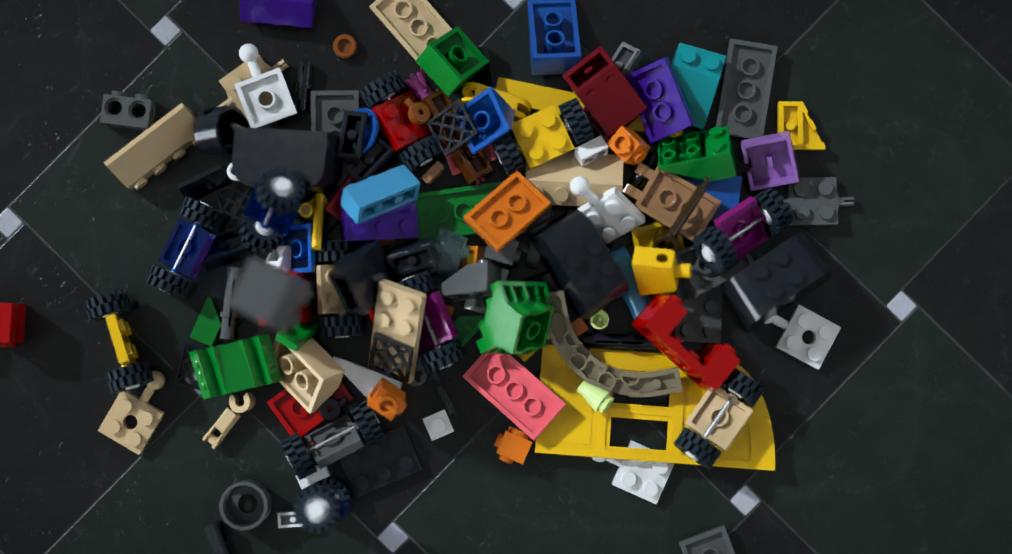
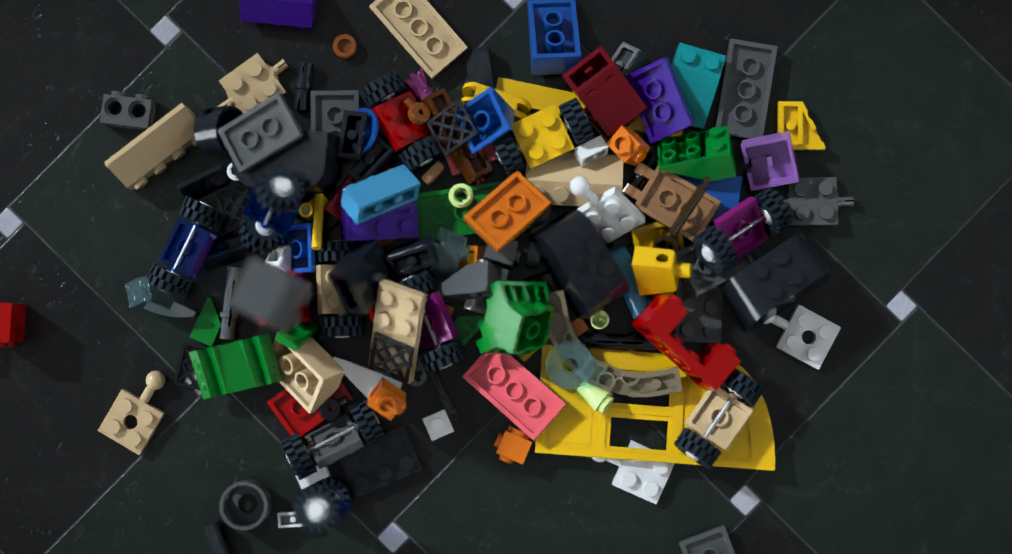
black plate [84,290,154,394] -> none
tan piece [202,392,256,450] -> none
white plate [234,44,298,128] -> none
green slope [416,26,490,96] -> none
none -> clear light blue tile [125,276,152,308]
none -> dark grey slope [144,300,200,318]
none -> dark grey plate [217,92,304,173]
none -> yellowish green cone [449,183,473,208]
none -> clear light blue tile [546,340,594,389]

